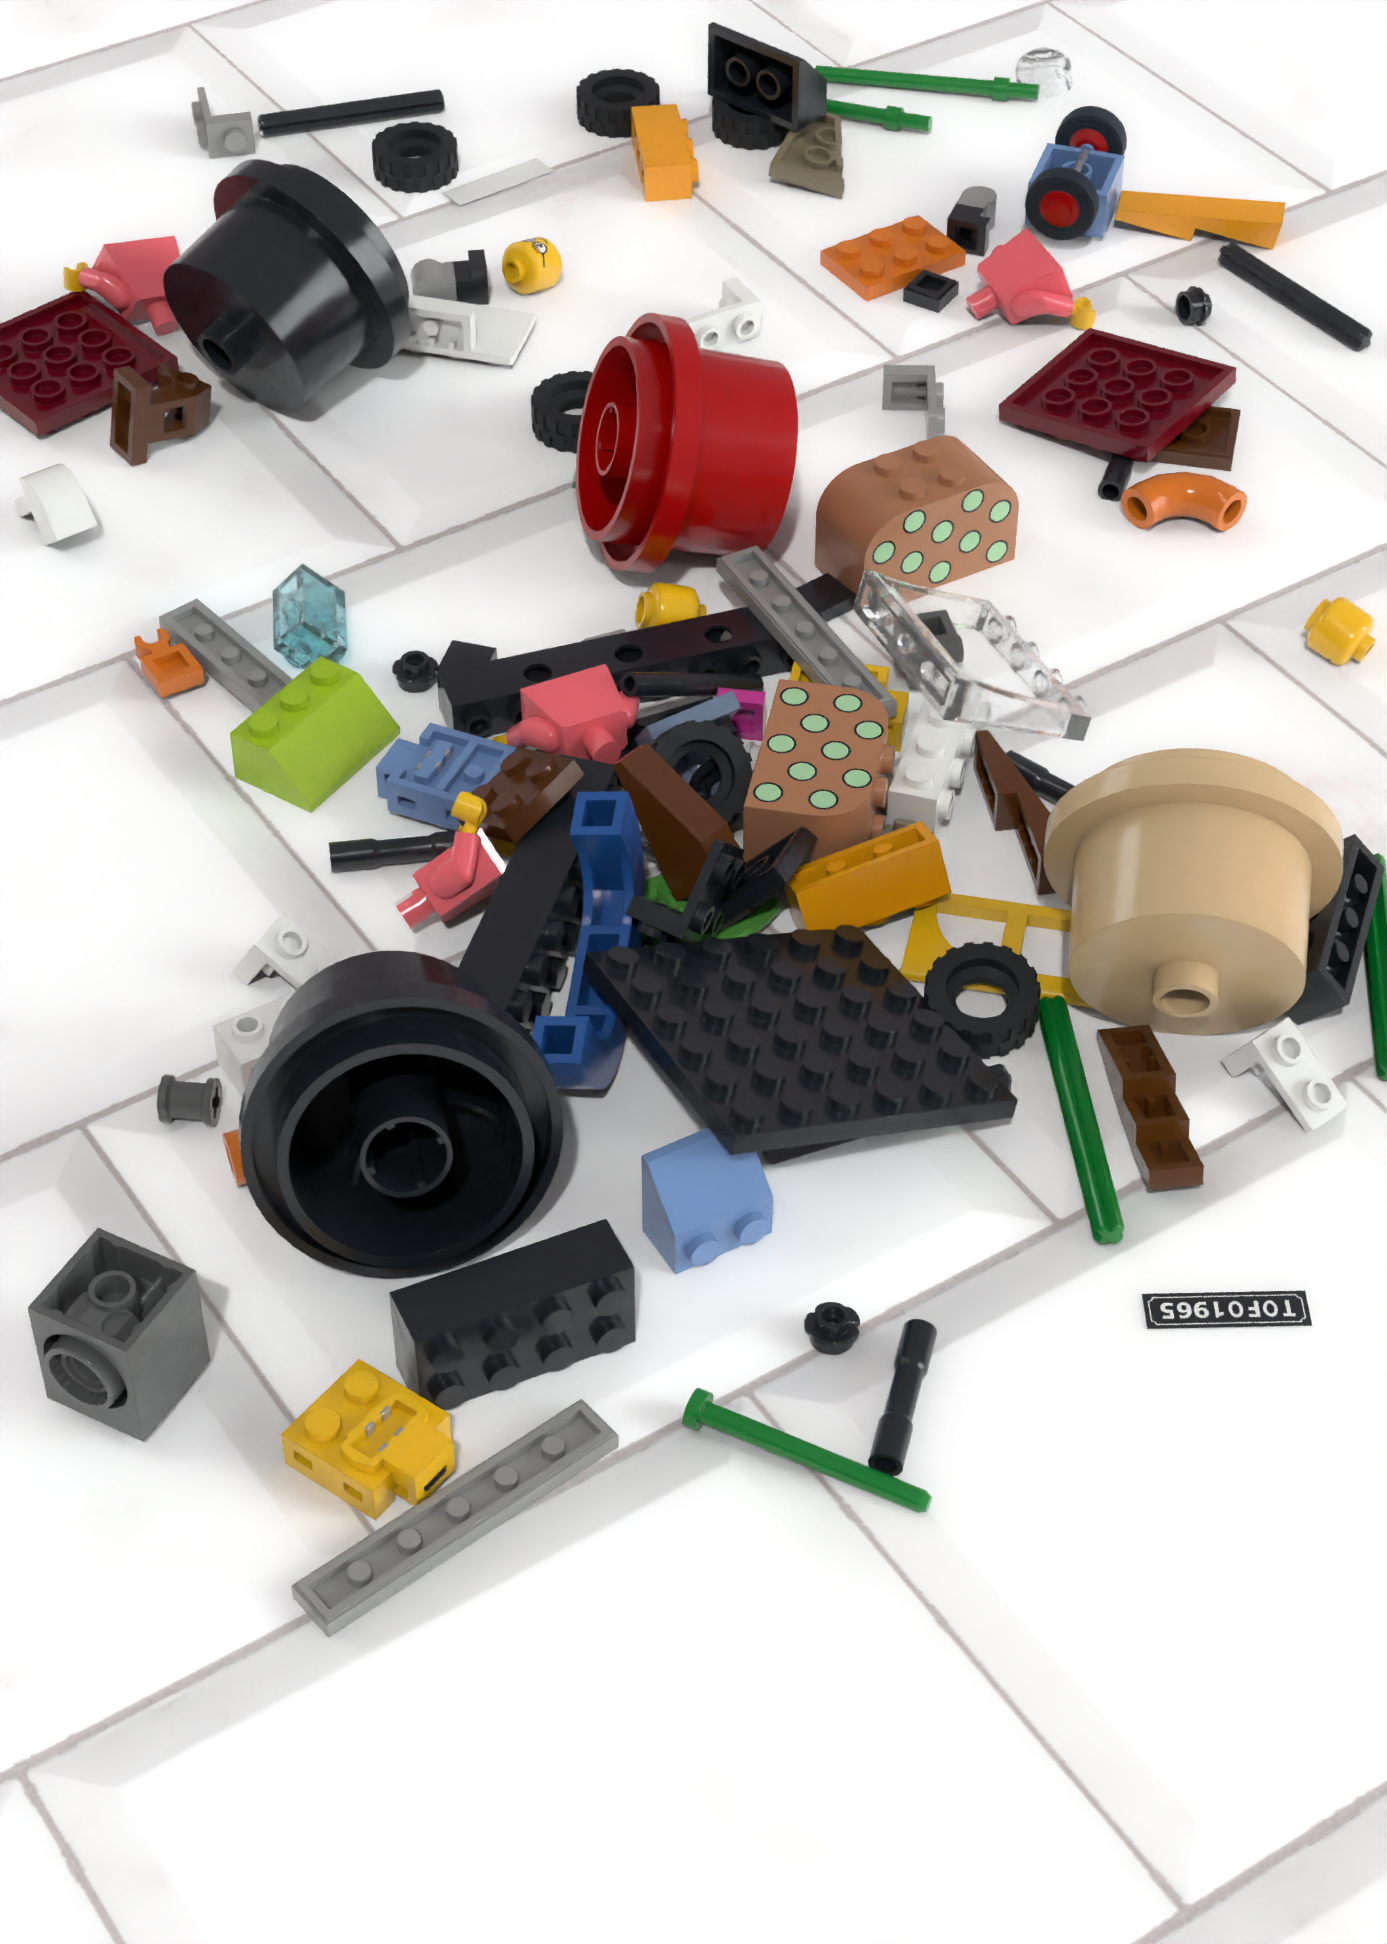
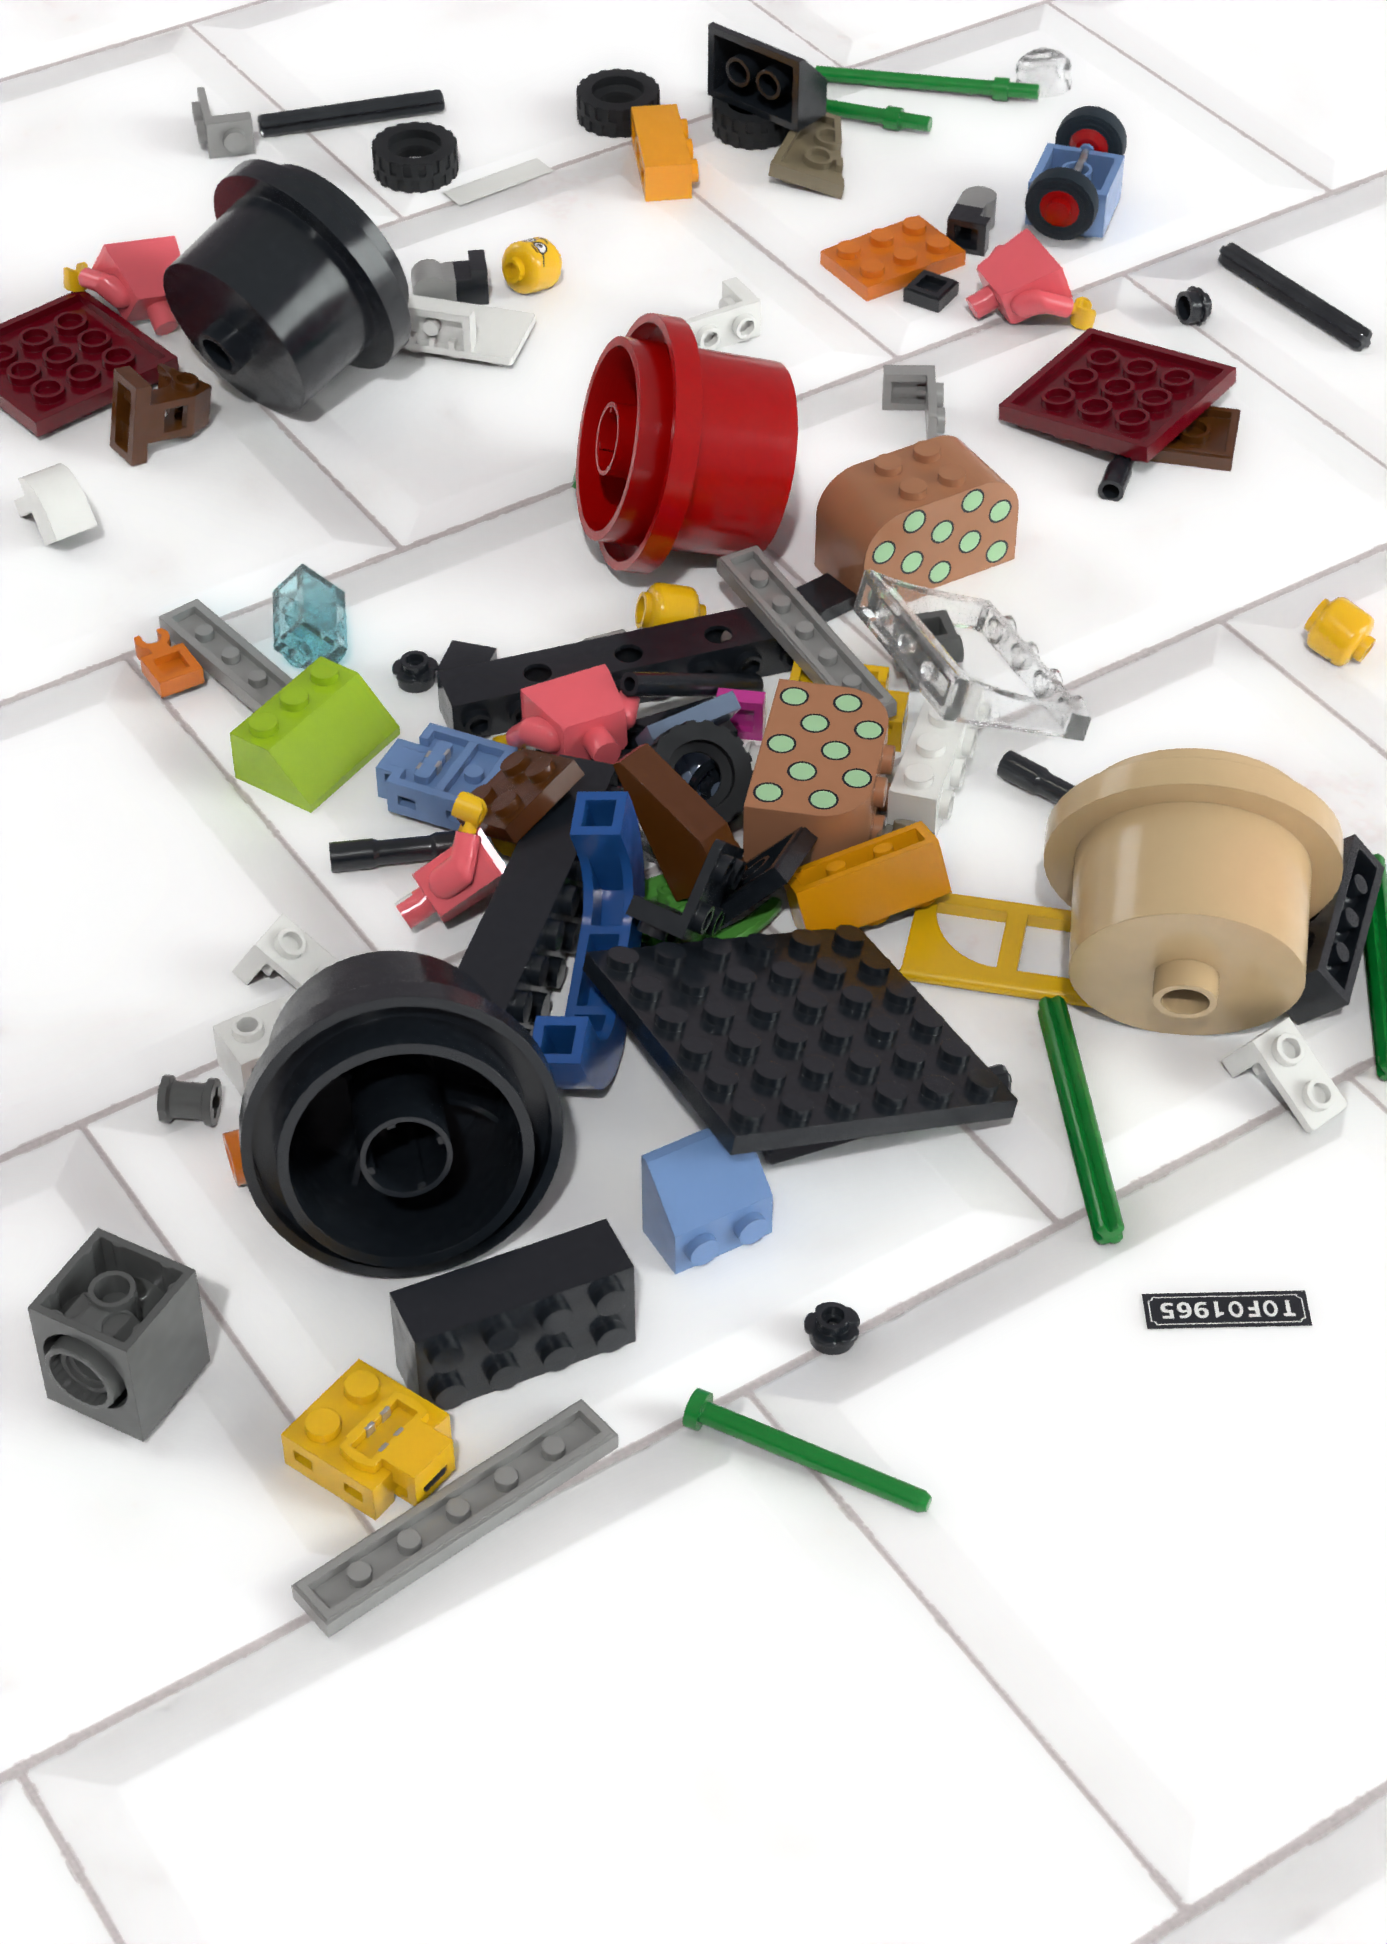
black tyre [531,371,593,454] -> none
black piece [868,1319,937,1476] -> none
black tyre [924,942,1041,1059] -> none
reddish brown slope [973,730,1056,895] -> none
reddish brown slope [1097,1024,1204,1190] -> none
light orange slope [1115,190,1286,250] -> none
orange cylinder [1121,472,1247,531] -> none

